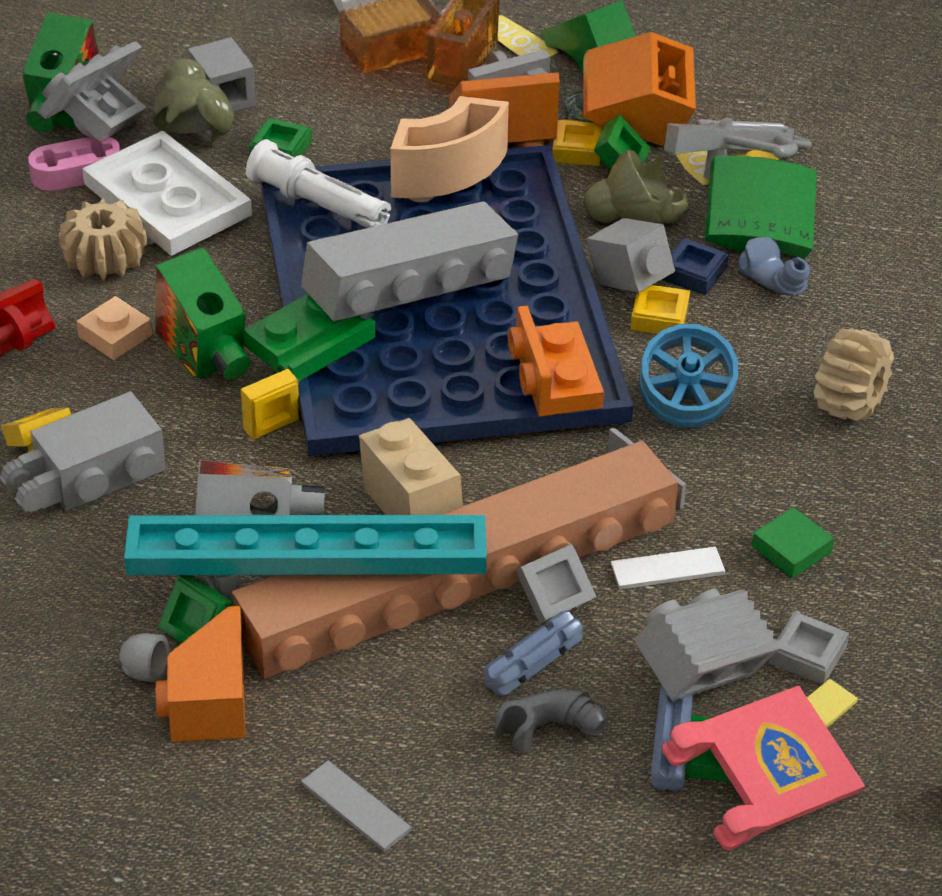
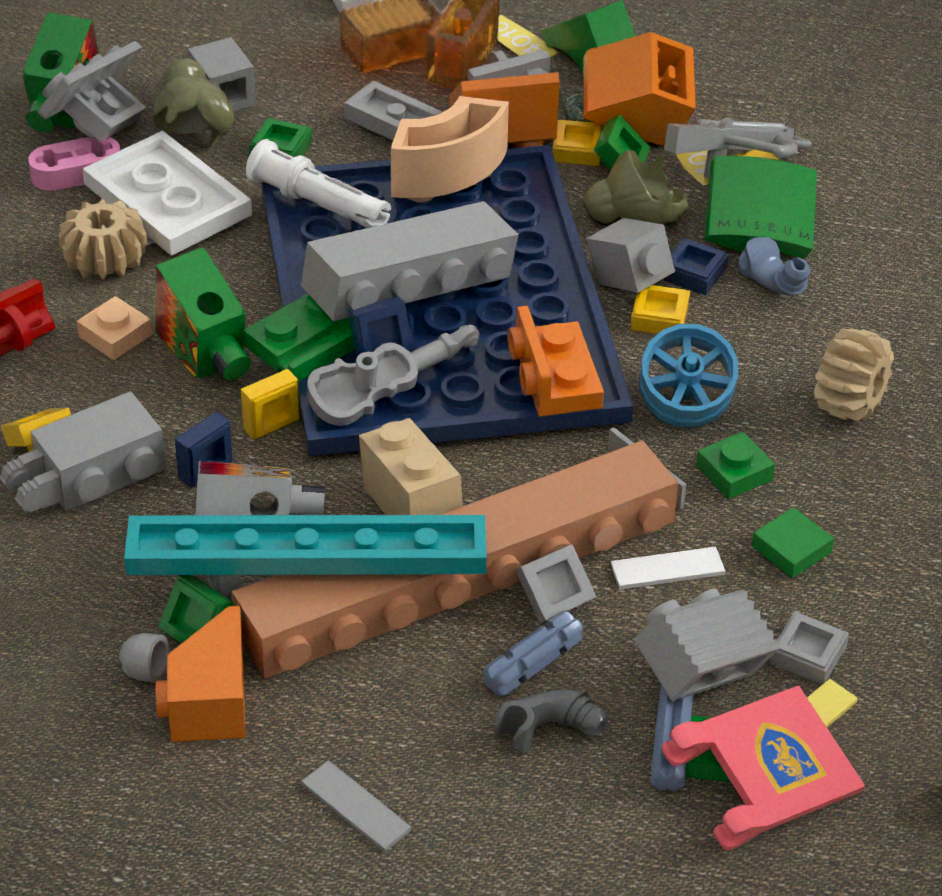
none -> dark blue tile [175,411,233,488]
none -> light grey piece [307,325,480,426]
none -> light grey plate [344,81,442,140]
none -> dark blue tile [348,297,413,358]
none -> green plate [696,431,775,500]

